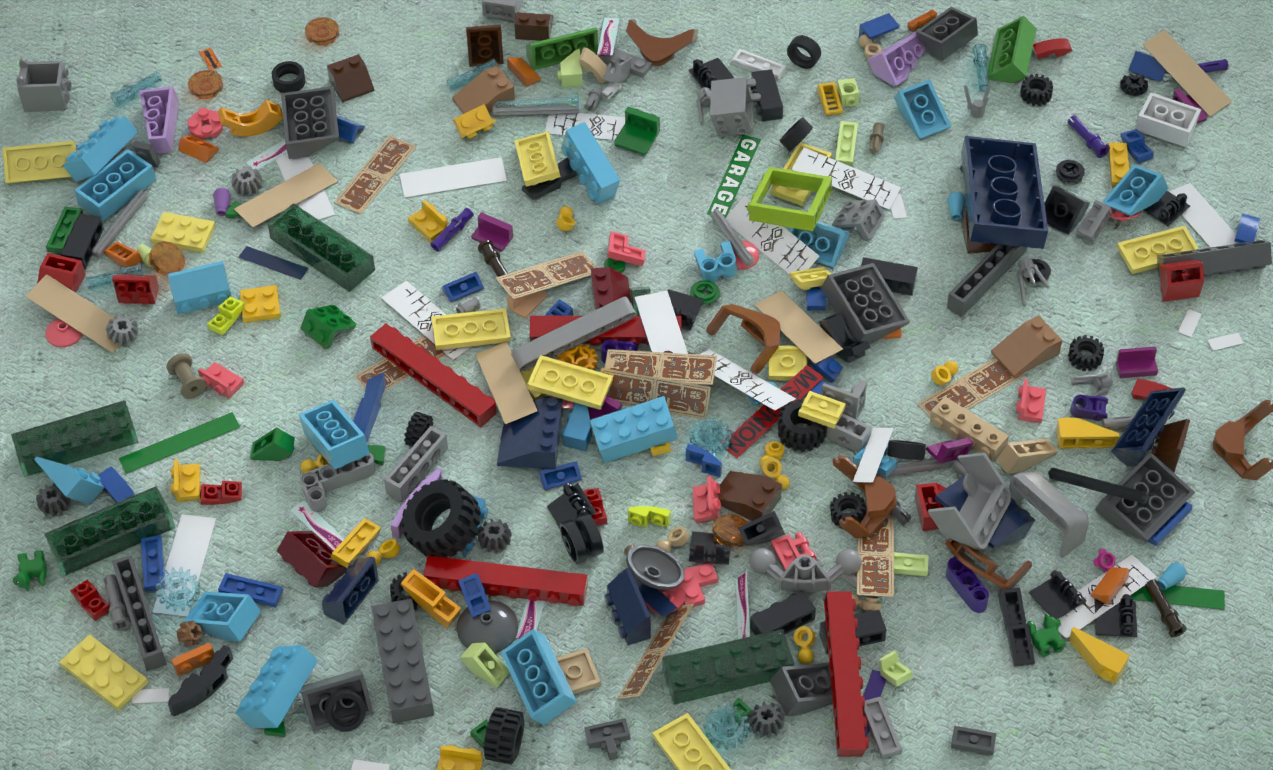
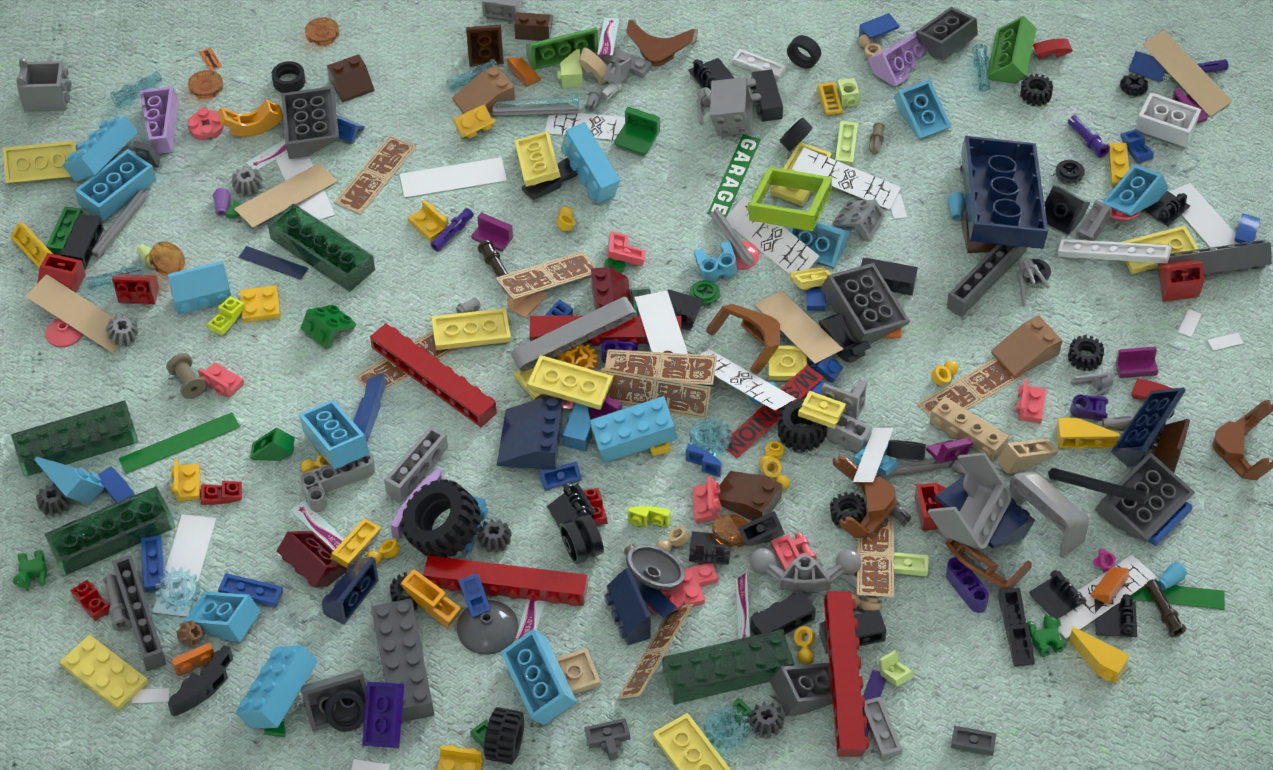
orange slope [103,241,143,272] -> none
light yellow plate [151,212,216,253] -> none
orange slope [178,135,219,163] -> none
green tile [367,445,386,465] -> none
white sticker [381,281,472,360] -> none
black tyre [404,412,434,447] -> none
blue slope [441,271,484,303] -> none
yellowish green slope [460,643,510,687] -> none
tan sticker [475,341,537,424] -> none
orange axle [907,9,937,31] -> none
light grey plant [964,83,991,118] -> none
none -> yellow plate [10,222,53,269]
none -> dark purple plate [362,682,404,748]
none -> white tile [1057,239,1171,263]

